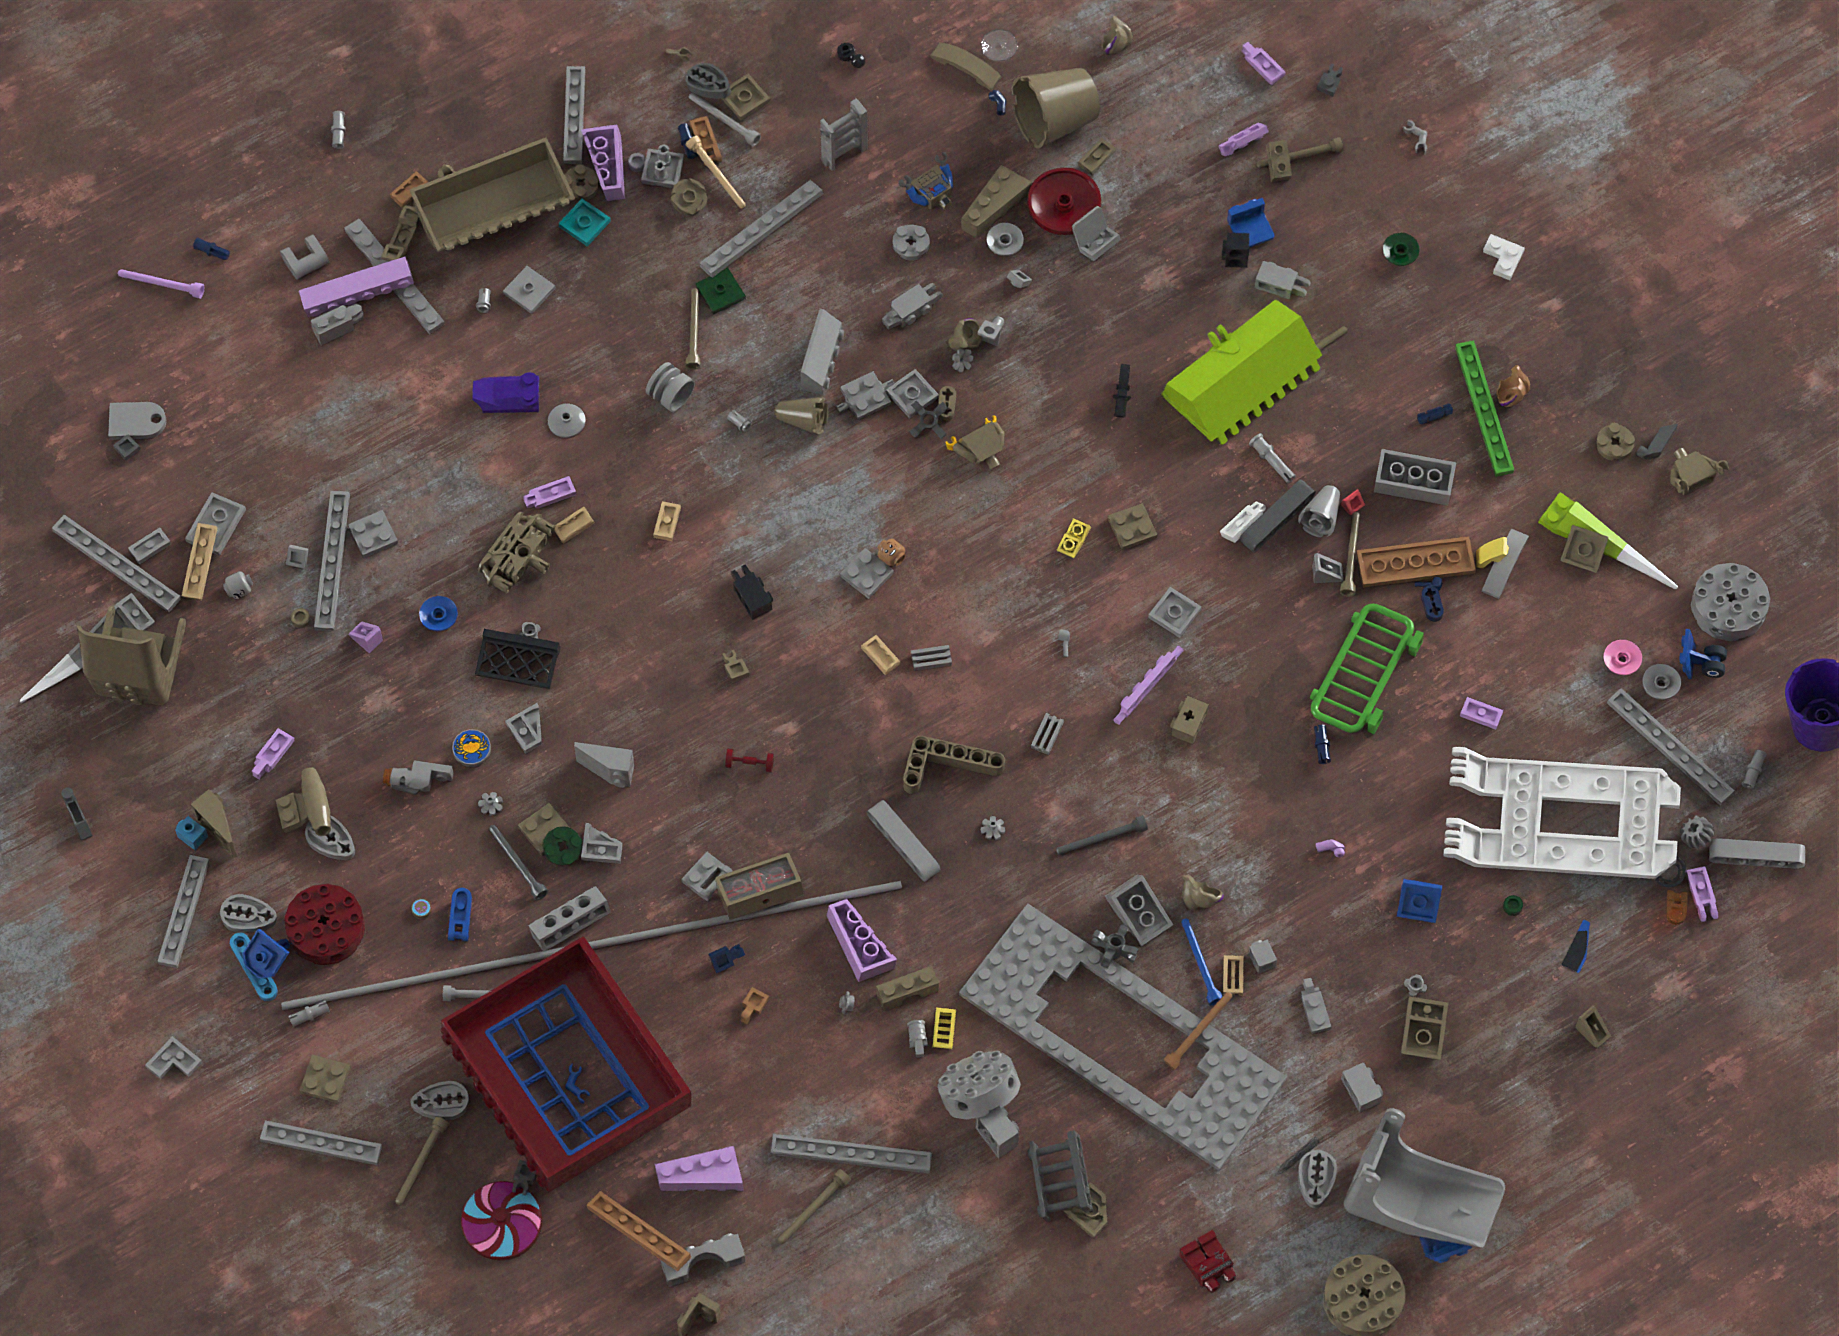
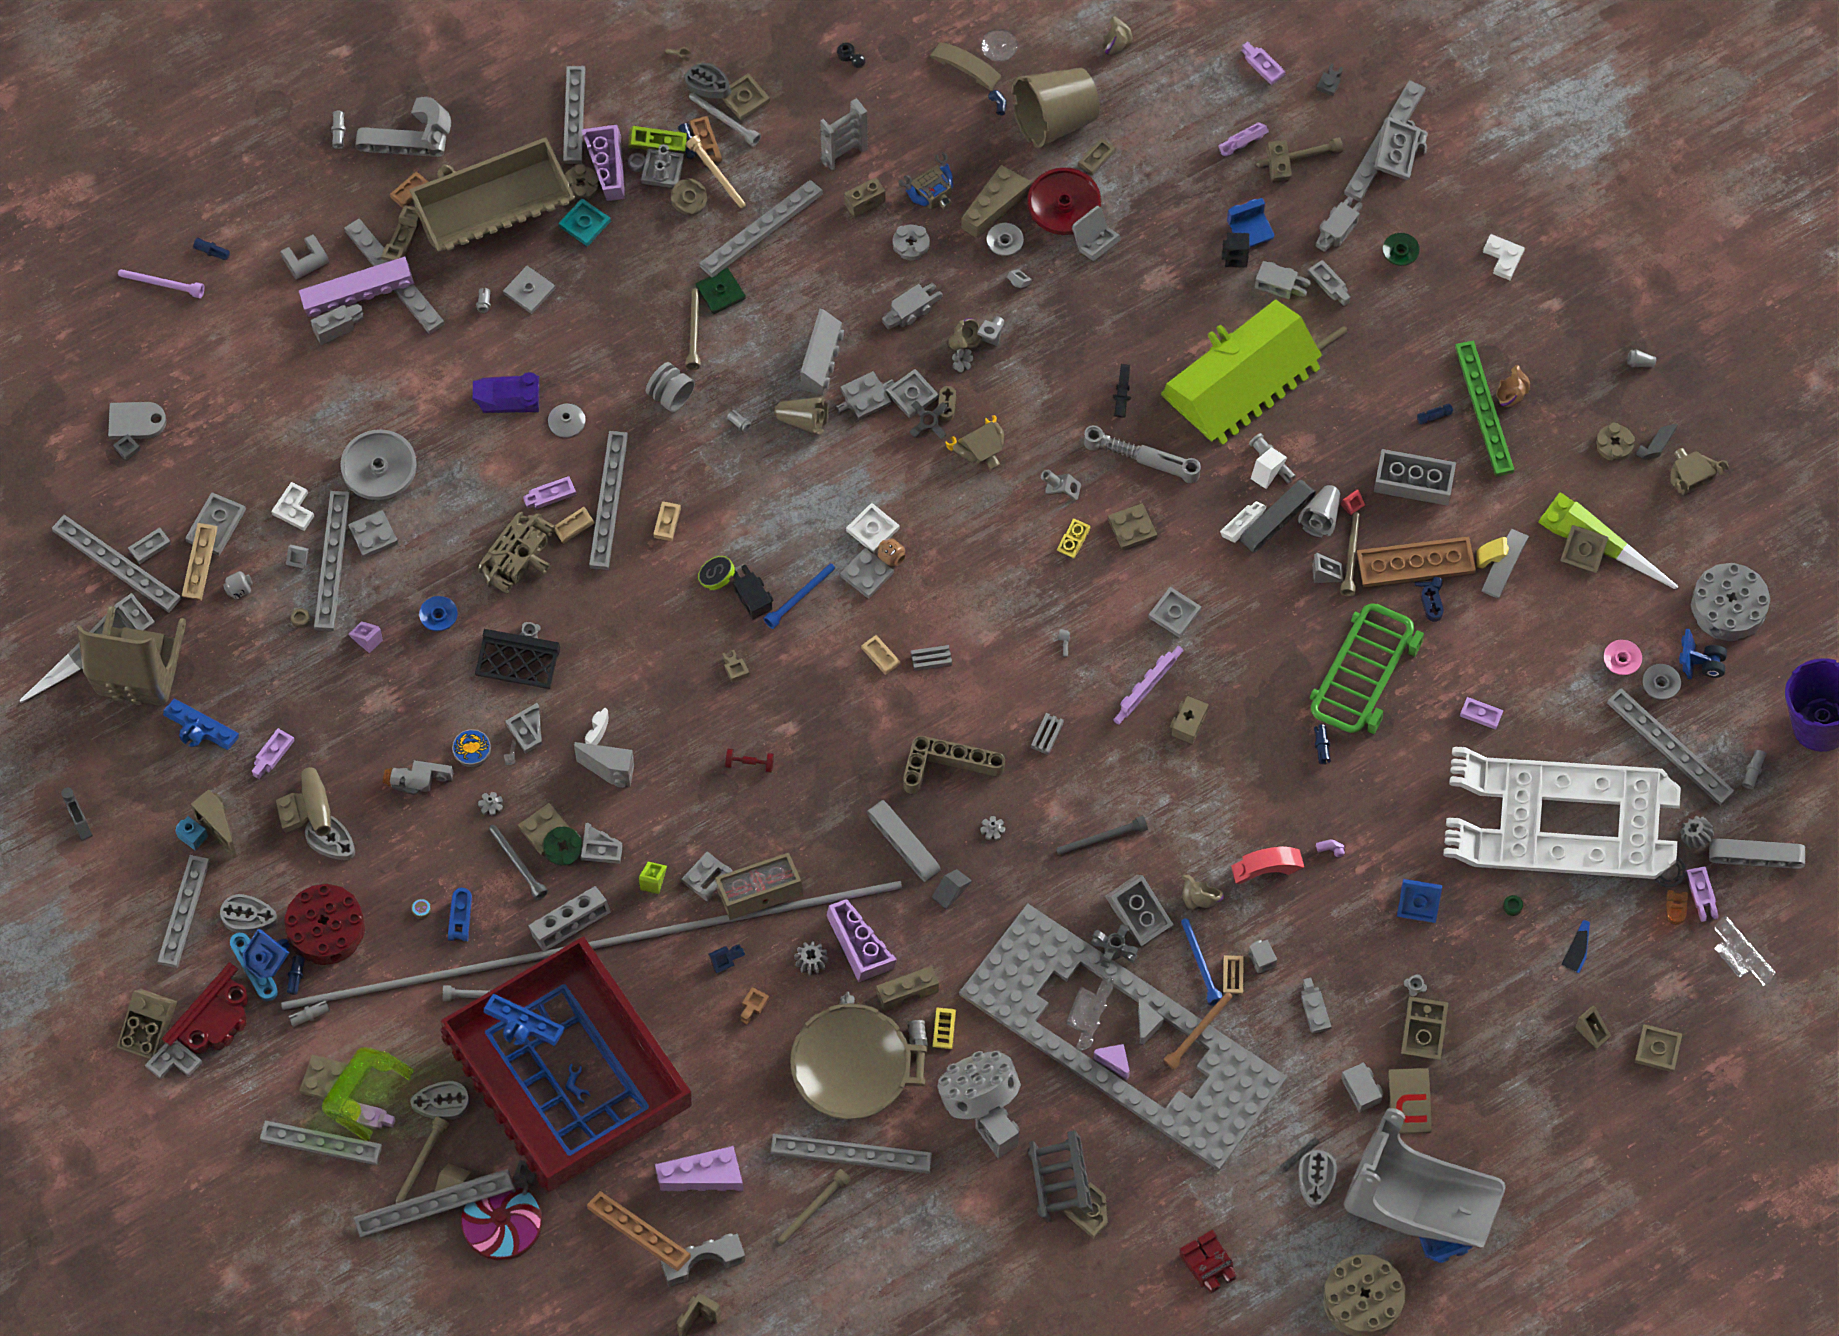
none -> dark tan slope [117,989,177,1059]
none -> dark red brick [162,962,248,1054]
none -> blue plate [163,698,239,750]
none -> white plate [271,482,314,531]
none -> dark blue axle [287,955,305,995]
none -> clear neon green windscreen [322,1047,414,1142]
none -> lavender hinge [338,1100,395,1130]
none -> light grey dish [341,430,417,500]
none -> light grey tile [354,1169,514,1237]
none -> light grey beam [355,128,446,157]
none -> light grey arch [411,97,451,150]
none -> dark tan piece [435,1163,471,1191]
none -> blue plate [484,994,564,1046]
none -> clear hand [504,740,517,765]
none -> white slope [585,708,609,745]
none -> light grey plate [589,431,628,570]
none -> lime slope [628,126,687,152]
none -> lime slope [639,862,667,894]
none -> tile [698,556,735,590]
none -> blue piece [763,563,835,629]
none -> dark tan dish [791,1003,927,1120]
none -> light grey gear [794,941,828,976]
none -> dark tan brick [844,177,886,218]
none -> white plate [846,503,900,554]
none -> dark grey slope [932,869,972,910]
none -> light grey bracket [1041,469,1081,500]
none -> clear bracket [1066,977,1114,1051]
none -> light grey piece [1084,425,1201,483]
none -> lavender slope [1093,1044,1129,1080]
none -> light grey slope [1138,1000,1164,1044]
none -> coral arch [1231,847,1304,884]
none -> white slope [1251,447,1287,489]
none -> light grey hinge [1308,260,1351,306]
none -> light grey hinge [1316,196,1362,252]
none -> light grey plate [1344,80,1426,202]
none -> light grey plate [1374,117,1420,180]
none -> dark tan slope [1387,1068,1431,1134]
none -> light grey cone [1627,349,1656,368]
none -> dark tan plate [1635,1024,1682,1073]
none -> clear bracket [1715,916,1776,986]

